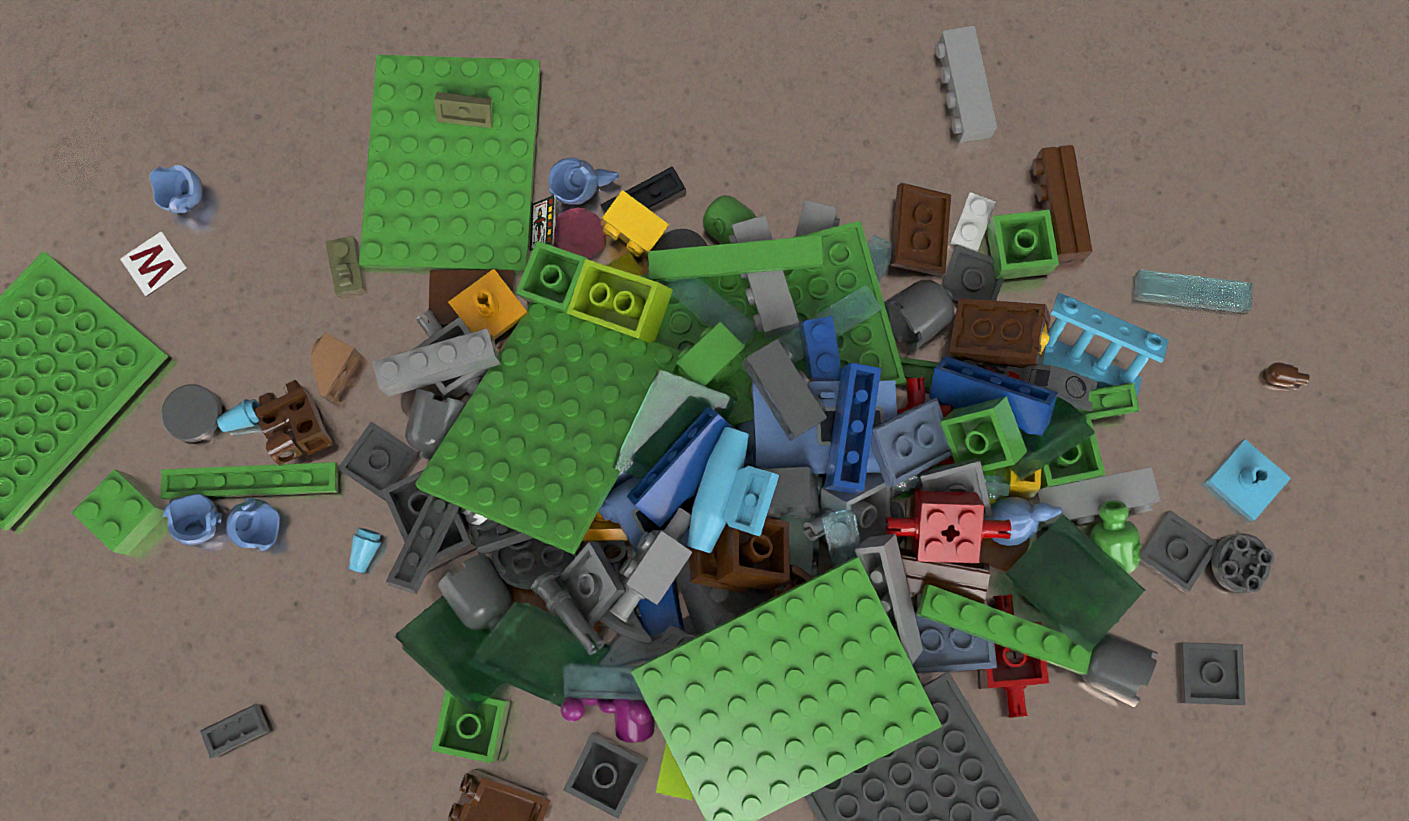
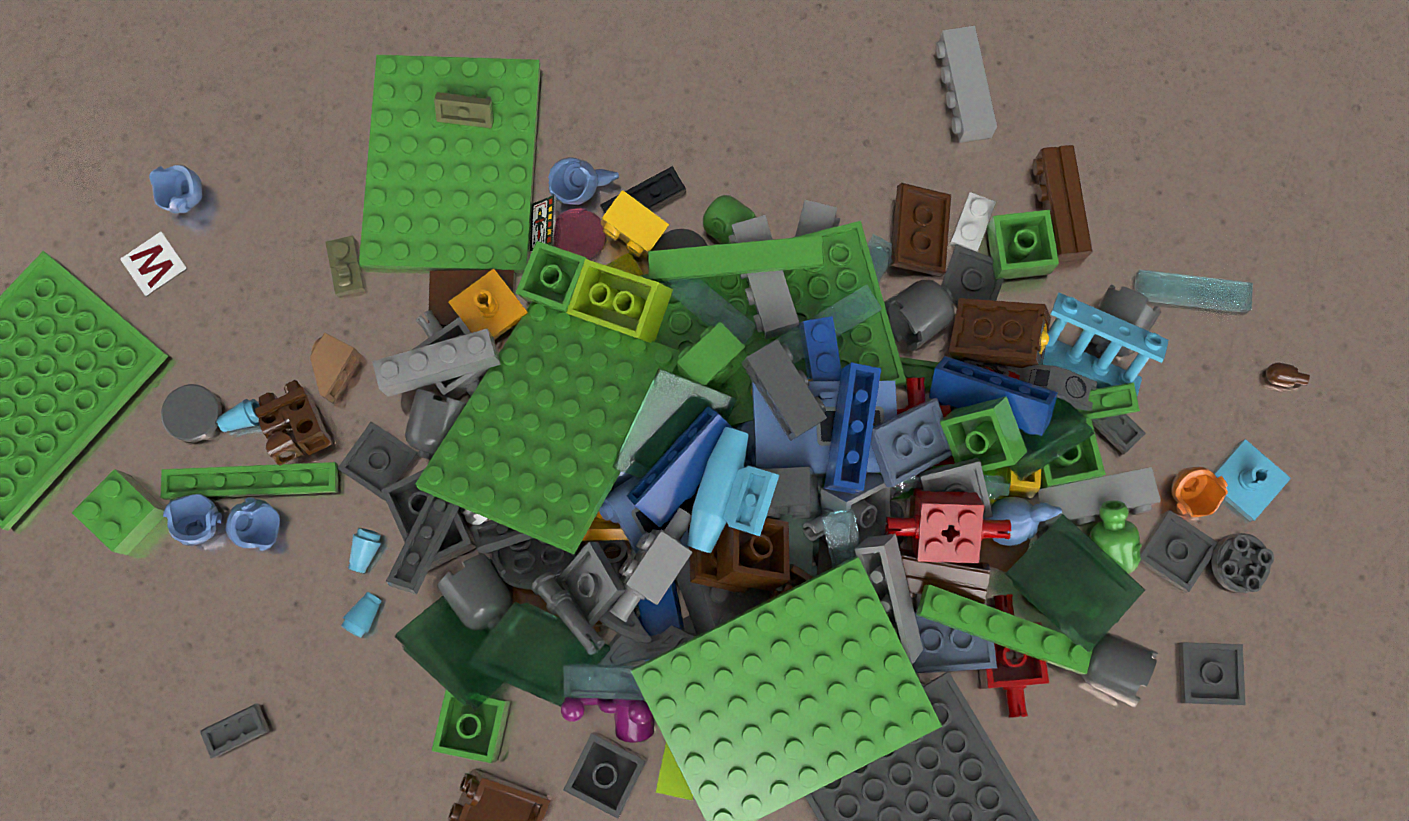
none -> medium azure cone [341,592,382,638]
none -> dark grey cylinder [1091,285,1161,357]
none -> dark grey plate [1092,414,1146,455]
none -> orange cap [1171,467,1228,517]

